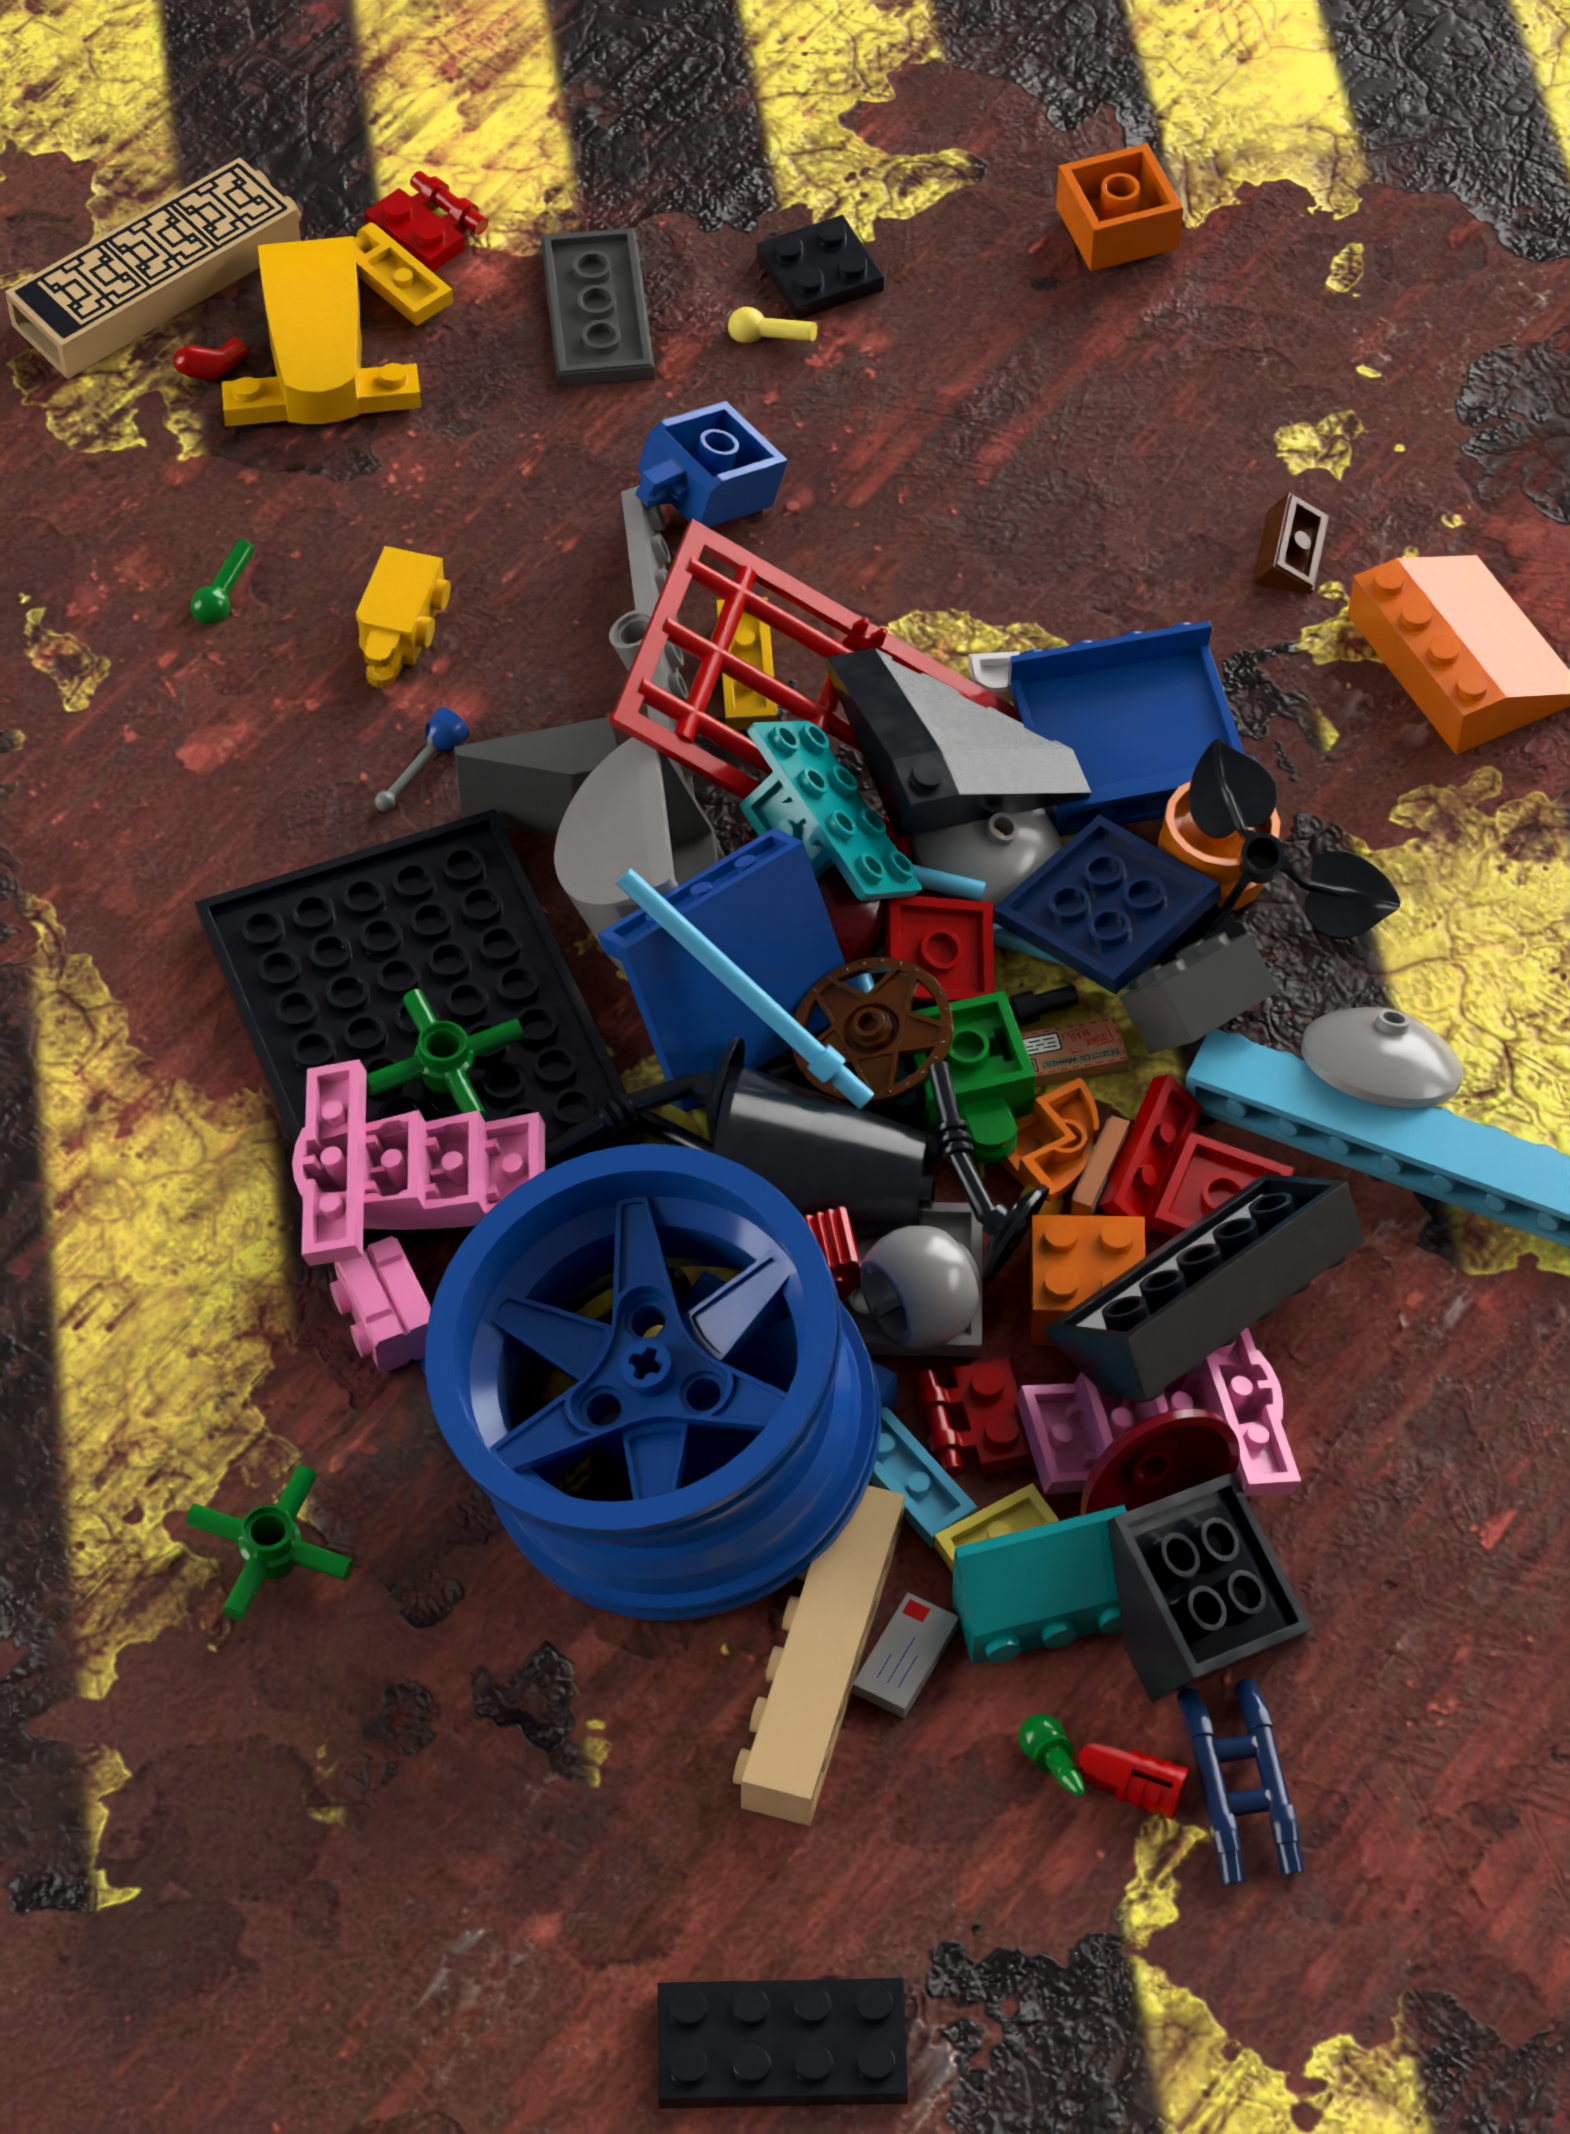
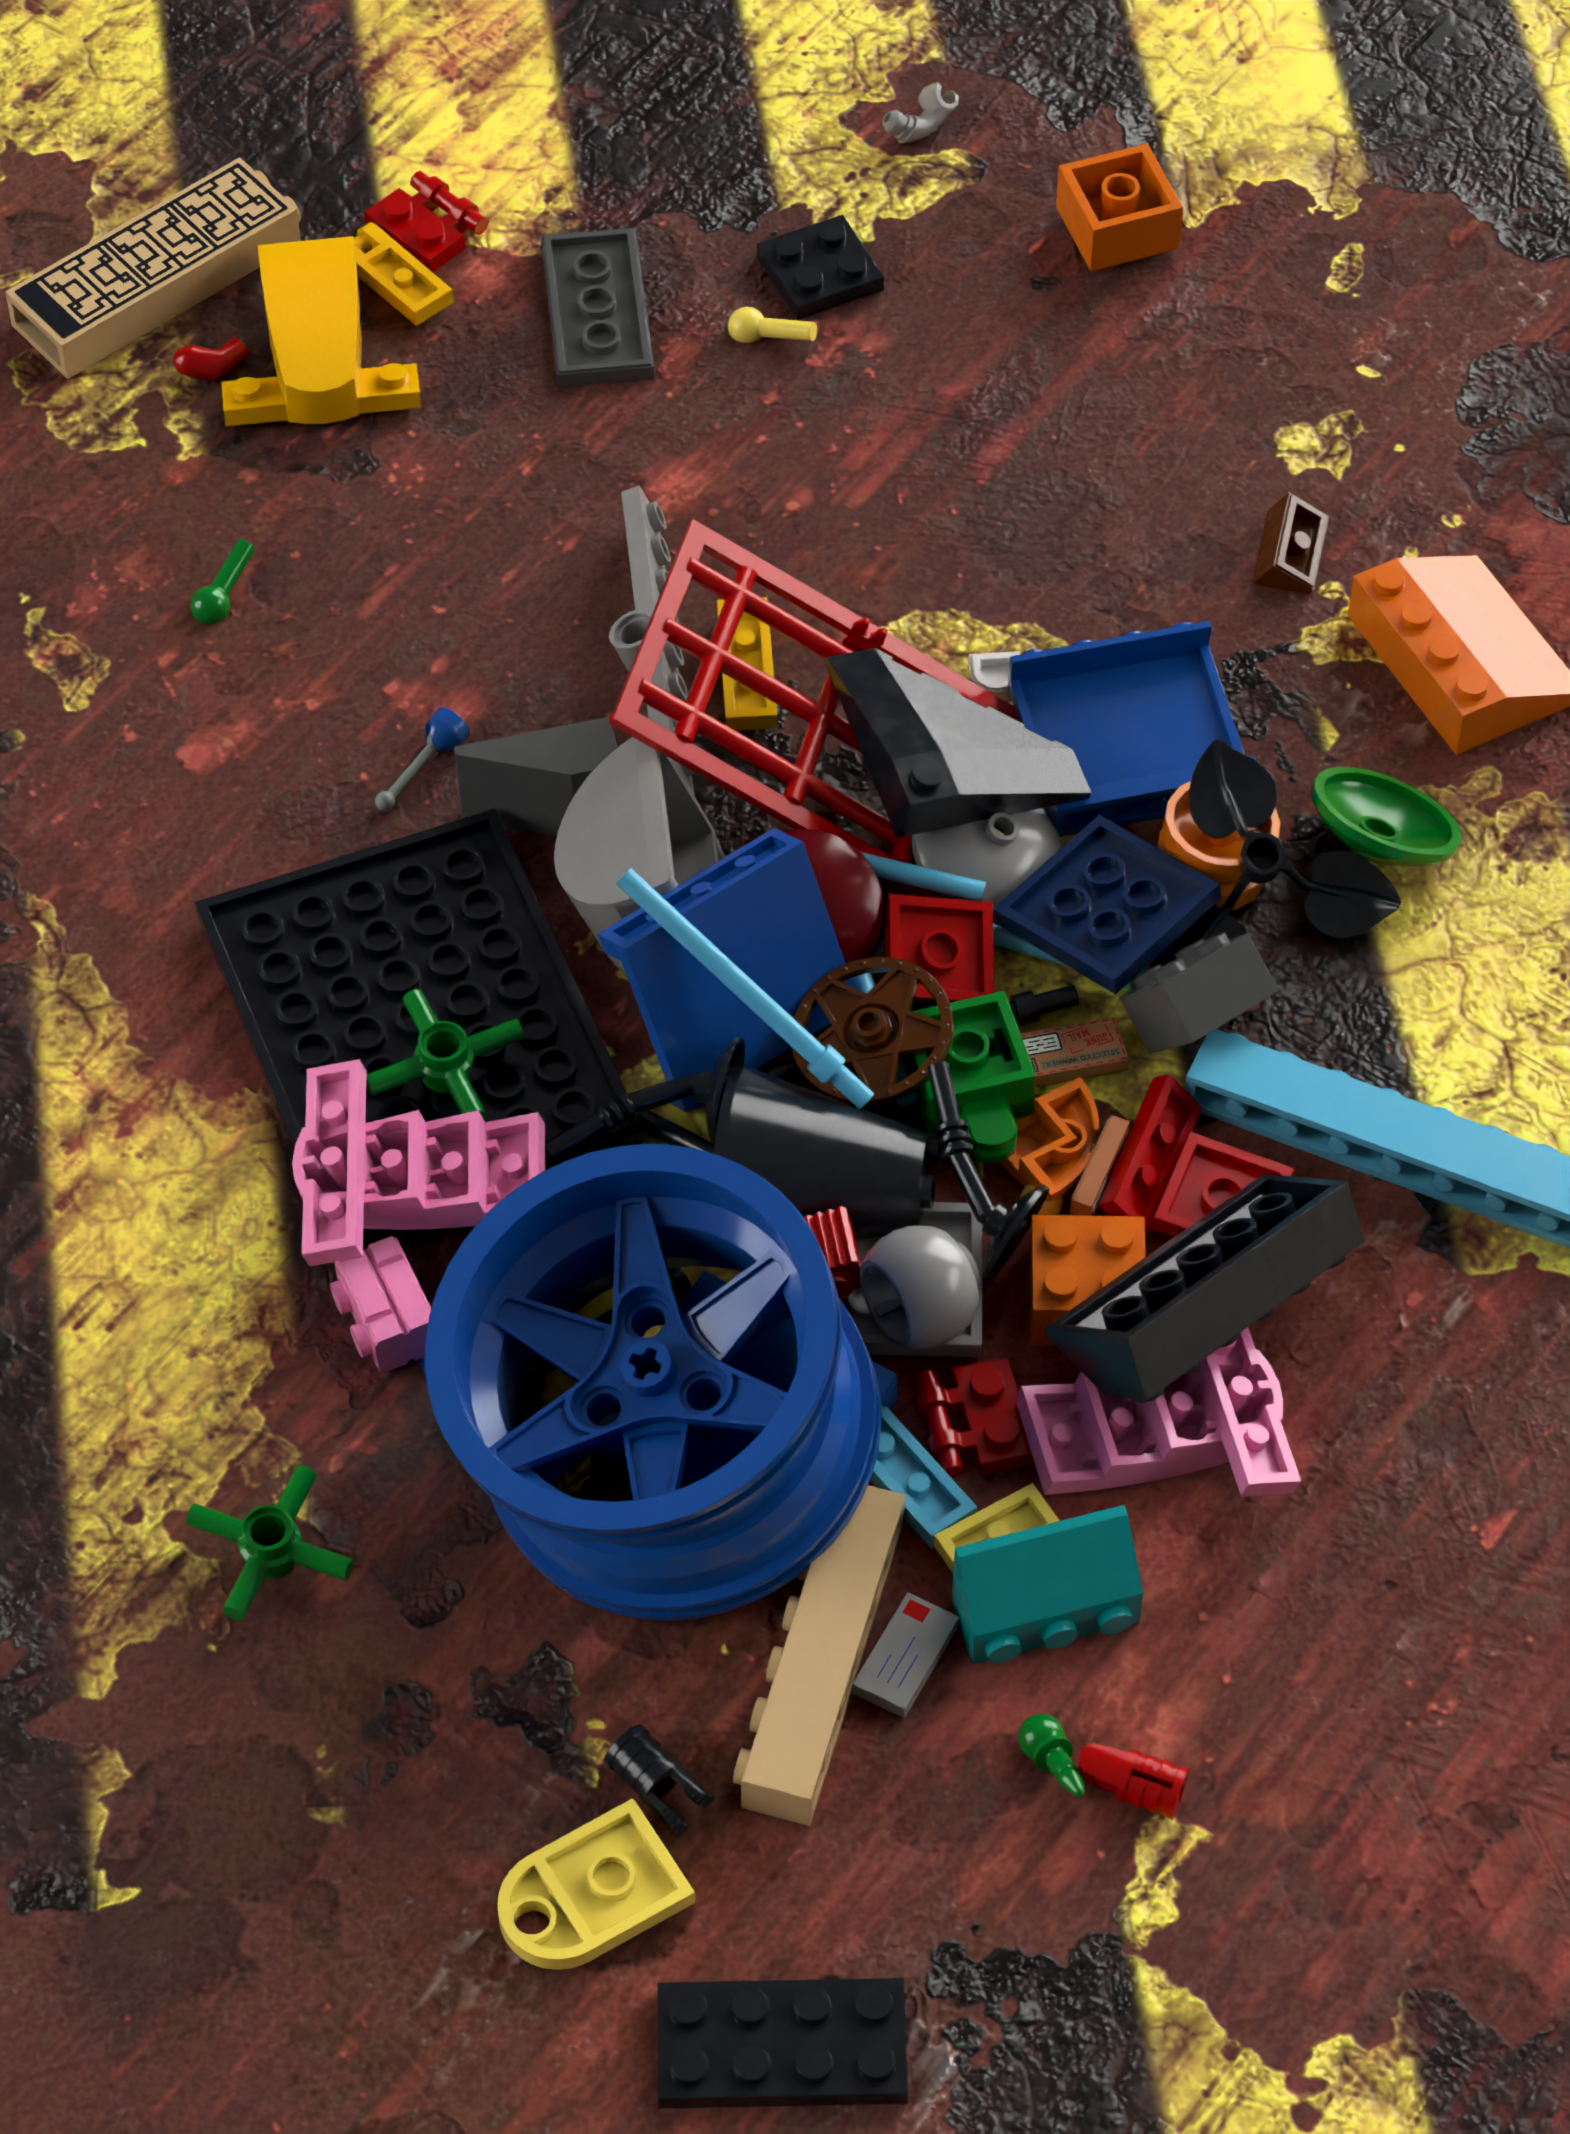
yellow hinge [356,546,451,689] -> none
blue hinge [636,401,788,527] -> none
teal bracket [739,721,922,901] -> none
dark red dish [1081,1409,1240,1516] -> none
black slope [1107,1472,1313,1703] -> none
dark blue piece [1177,1679,1304,1884] -> none
light grey dish [1301,1007,1463,1108] -> none
none -> light yellow plate [497,1798,695,1970]
none -> black hinge [604,1724,715,1837]
none -> light grey piece [882,82,959,144]
none -> green dish [1310,767,1462,866]

